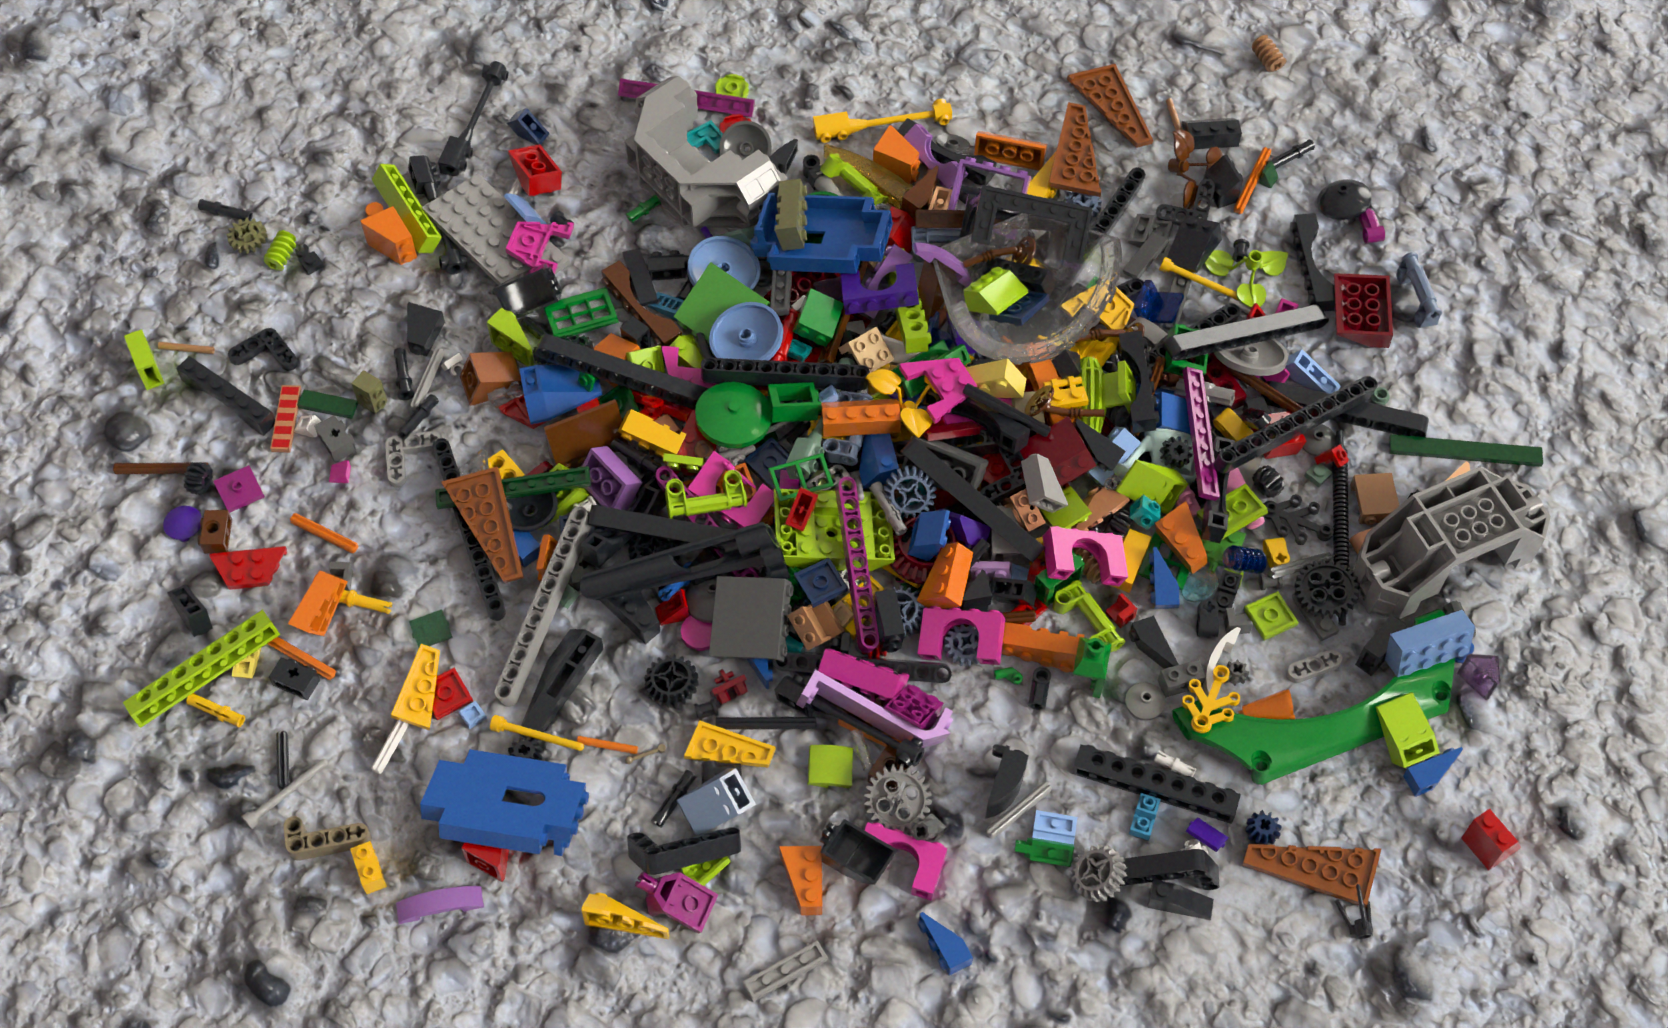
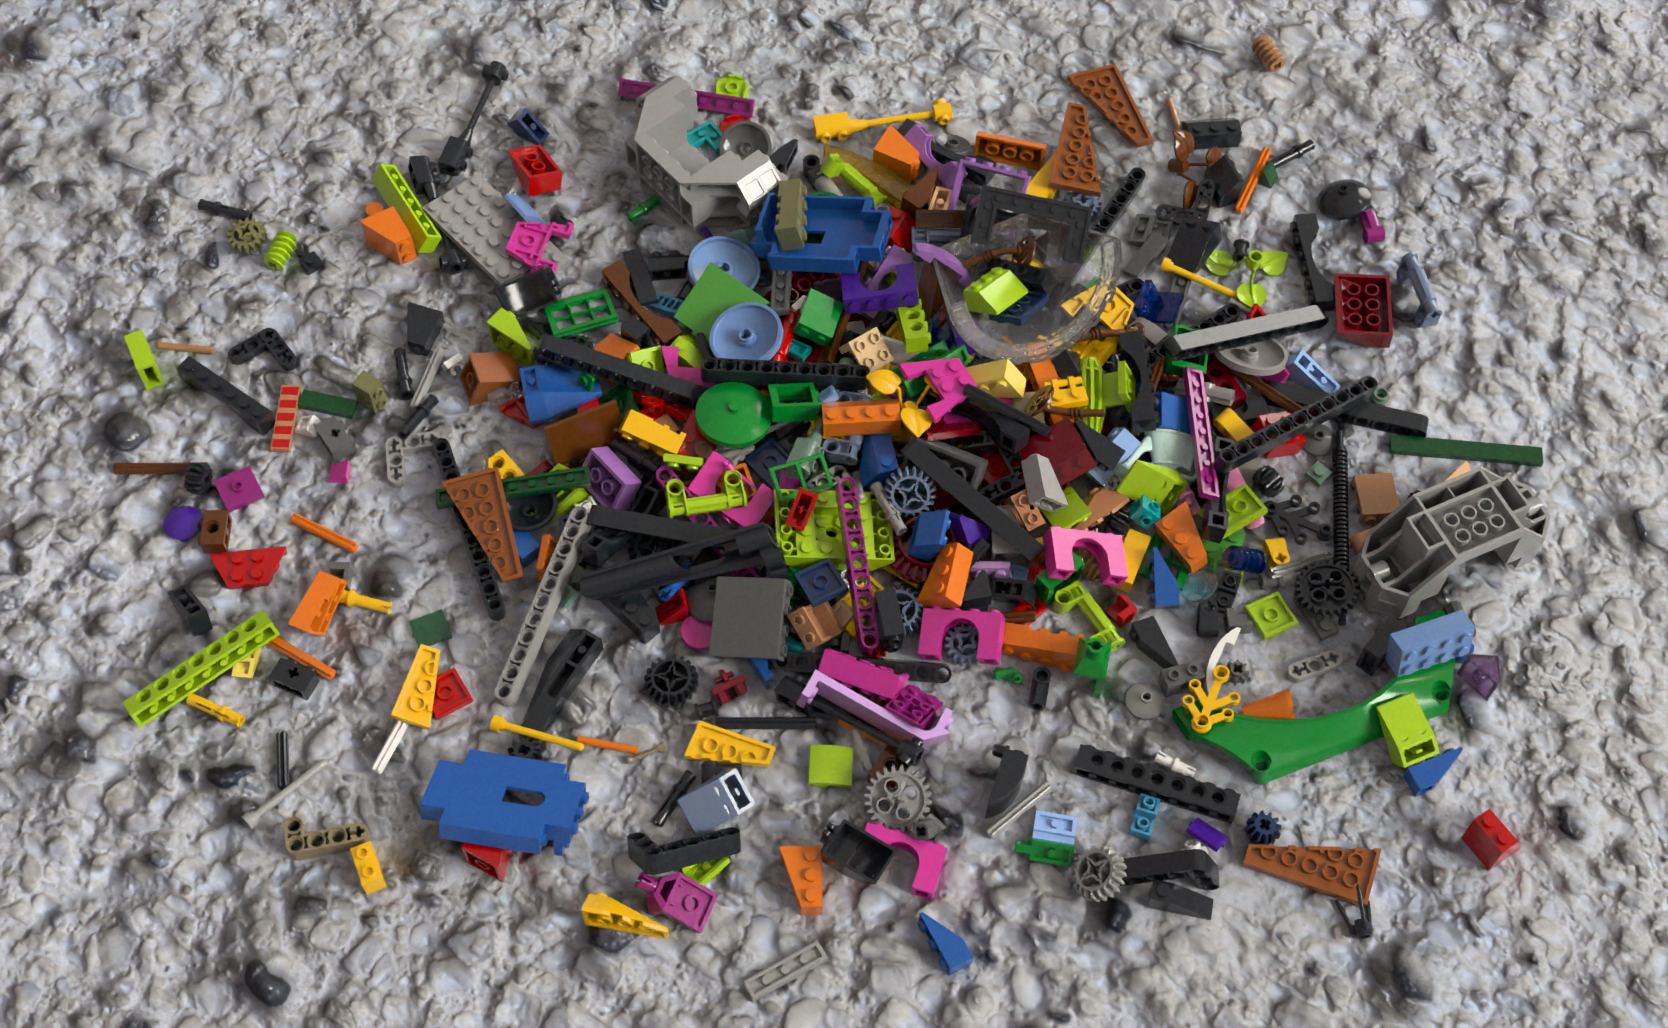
medium lavender slope [396,886,484,924] -> none
light blue tile [458,701,487,729] -> none
black gear [1159,436,1193,469] -> none
black beam [1240,408,1271,430] -> none
dark pink slope [1275,298,1299,313] -> none
red bracket [1314,444,1349,468] -> none

